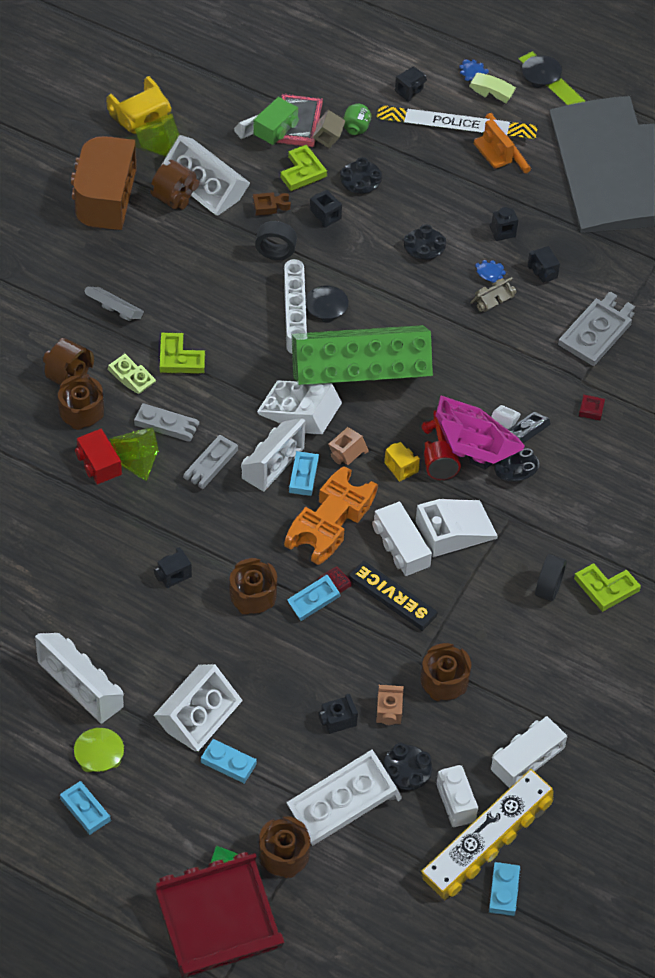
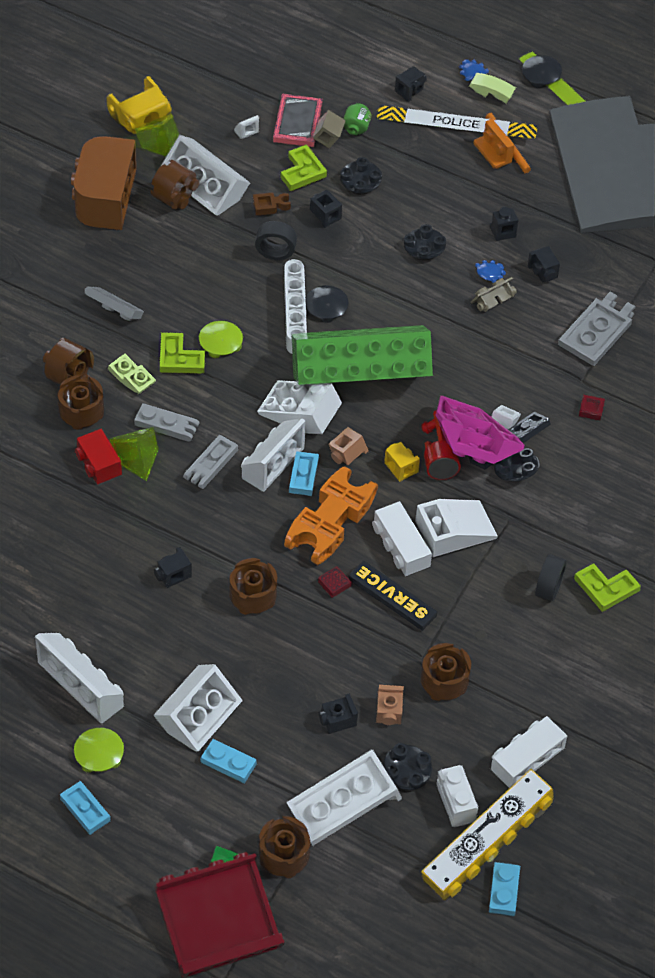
bright green brick [253,97,299,145] -> none
medium azure plate [287,575,341,621] -> none
none -> lime dish [199,321,243,358]

